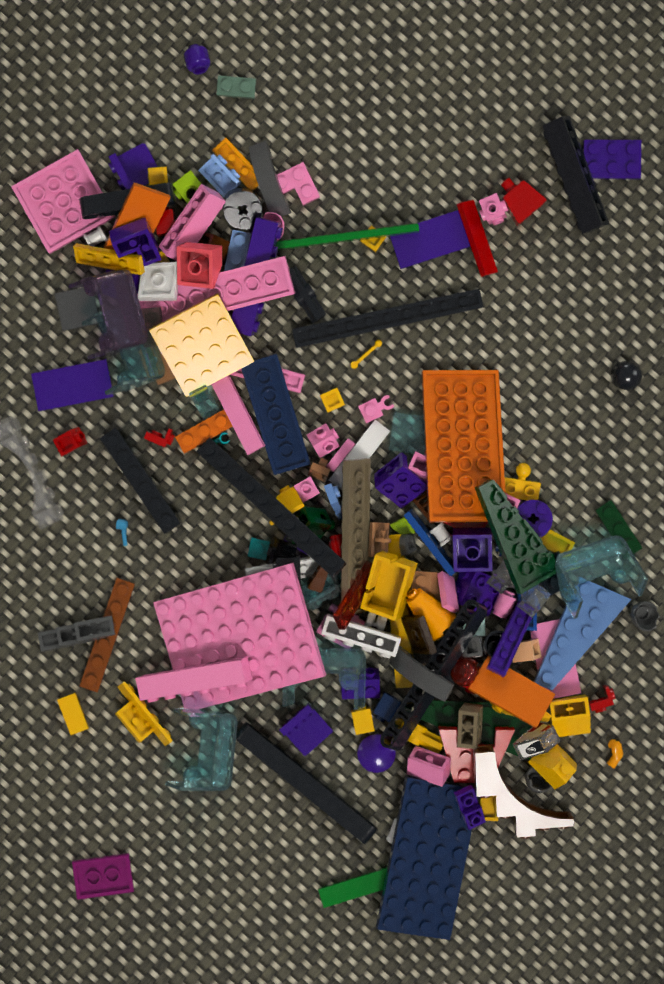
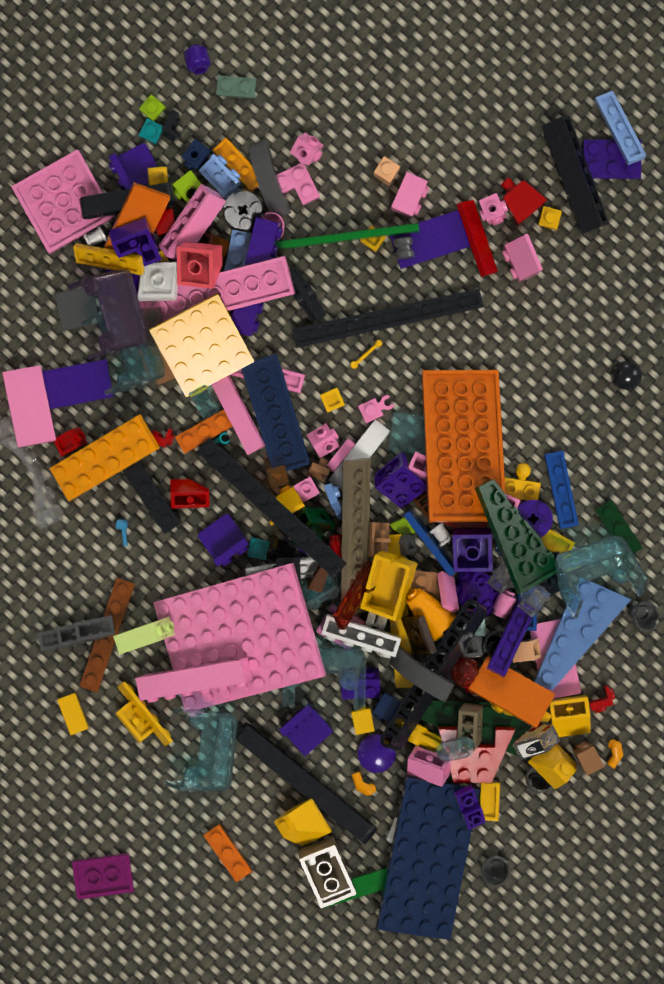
arch [473,745,574,839] -> none
none -> bright pink tile [2,365,56,448]
none -> light orange plate [49,414,160,502]
none -> yellowish green window [113,617,175,655]
none -> lime plate [139,94,166,122]
none -> teal plate [139,118,163,145]
none -> black bracket [162,109,181,142]
none -> red slope [170,479,210,509]
none -> dark blue brick [181,139,212,172]
none -> dark purple bracket [198,514,250,567]
none -> orange plate [203,823,252,883]
none -> clear orange panel [266,465,290,489]
none -> yellow slope [274,798,332,846]
none -> bright pink brick [290,132,324,166]
none -> dark tan slope [298,836,357,908]
none -> light orange arm [351,771,376,796]
none -> light nougat brick [373,156,400,186]
none -> bright pink brick [391,172,429,219]
none -> dark grey wheel [393,237,415,260]
none -> clear light blue plate [436,737,475,762]
none -> dark grey hair [481,855,510,887]
none -> bright pink slope [502,234,543,282]
none -> yellow plate [538,206,562,230]
none -> blue tile [544,450,579,529]
none -> medium nougat brick [572,741,605,776]
none -> light blue plate [595,91,646,165]

